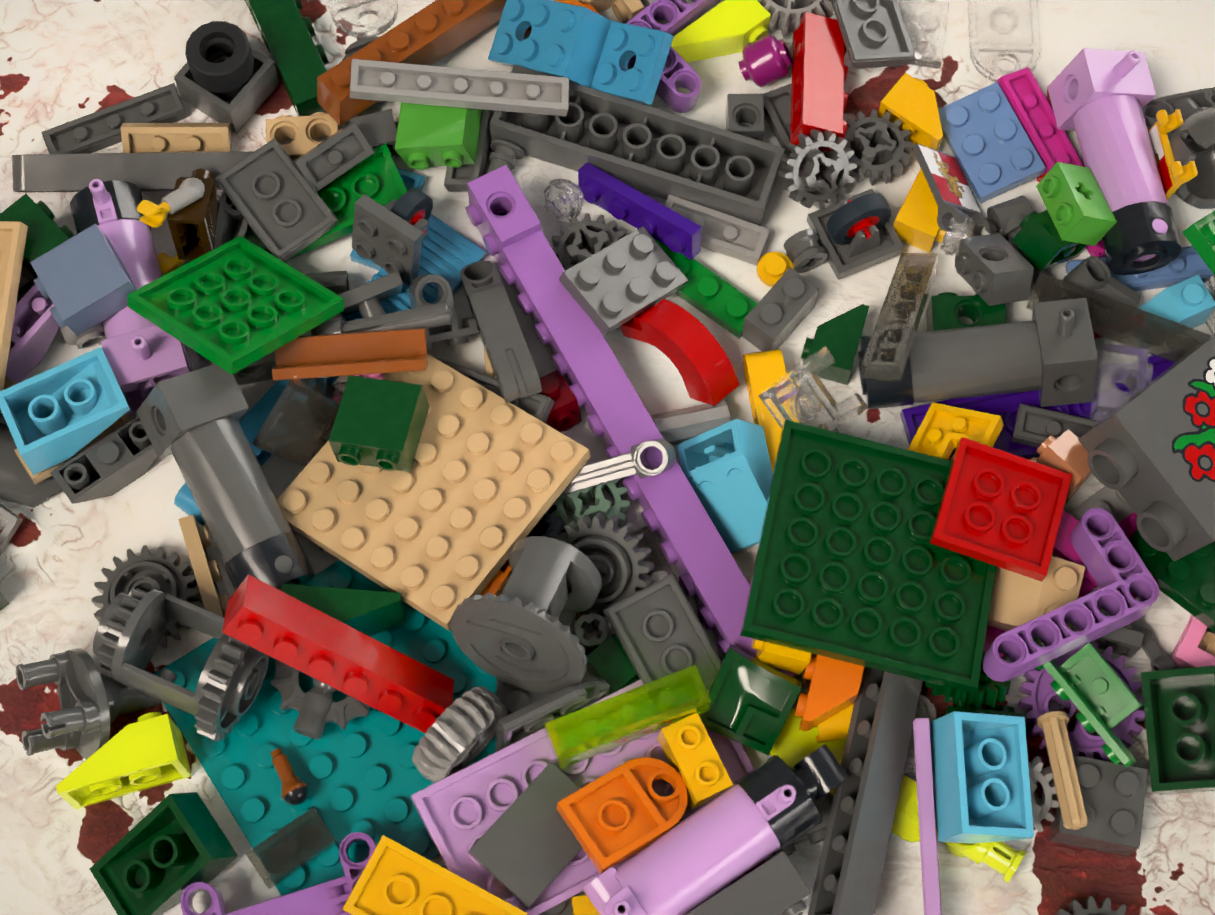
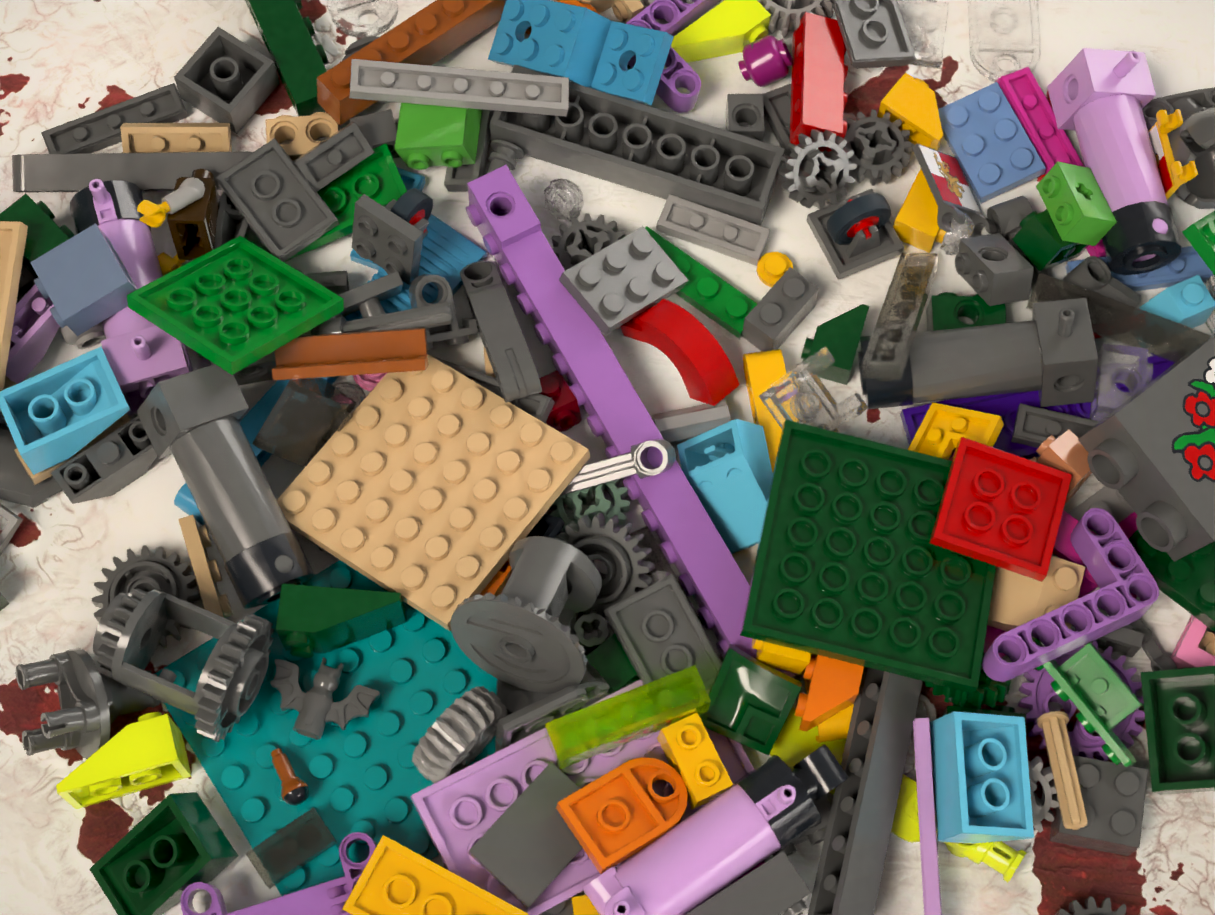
black tyre [185,21,254,92] -> none
red brick [222,574,454,734] -> none
dark green piece [329,375,430,472] -> none
dark purple plate [578,162,701,260] -> none
dark grey wheel [783,229,828,273] -> none

